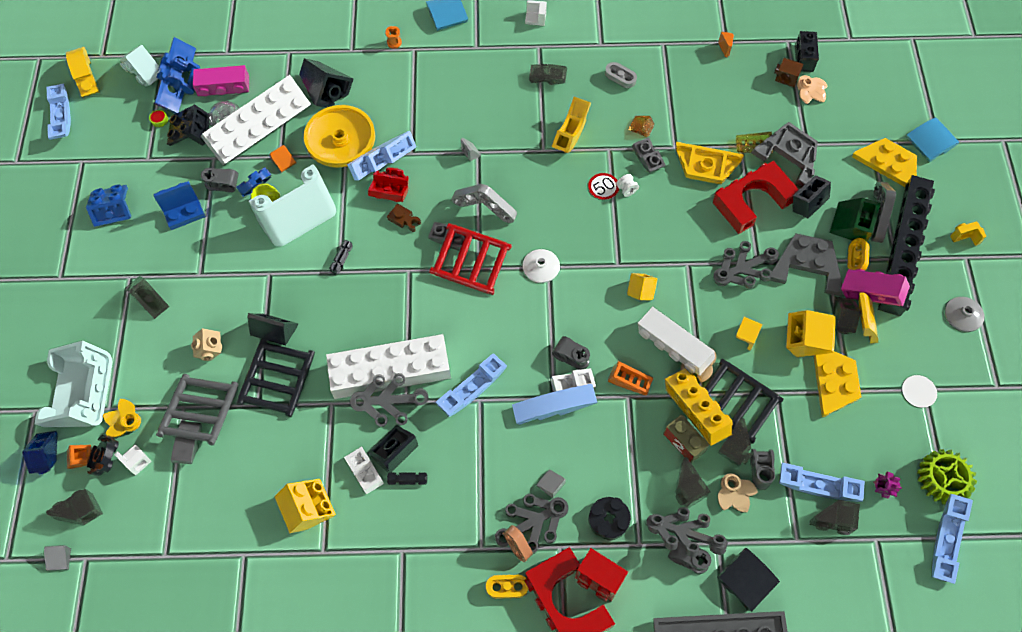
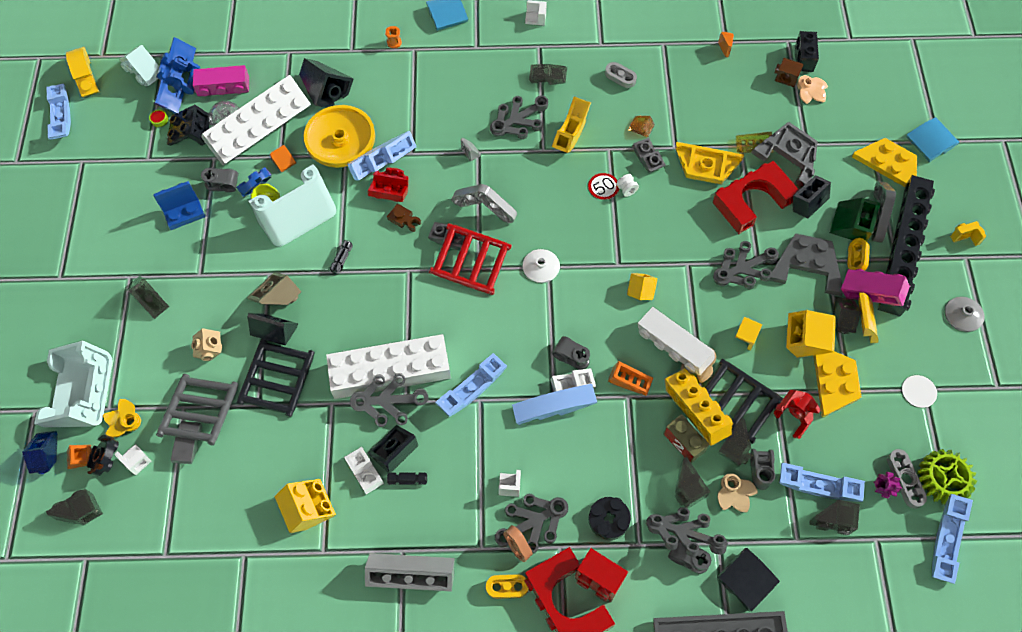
slope [44,545,71,571] -> none
blue bracket [86,184,131,227] -> none
light grey slope [537,469,566,498] -> none
none -> dark tan slope [247,272,301,305]
none -> light grey brick [365,553,455,592]
none -> dark grey plant [490,95,548,139]
none -> white panel [498,470,521,497]
none -> red piece [774,390,821,439]
none -> light grey beam [887,449,927,509]

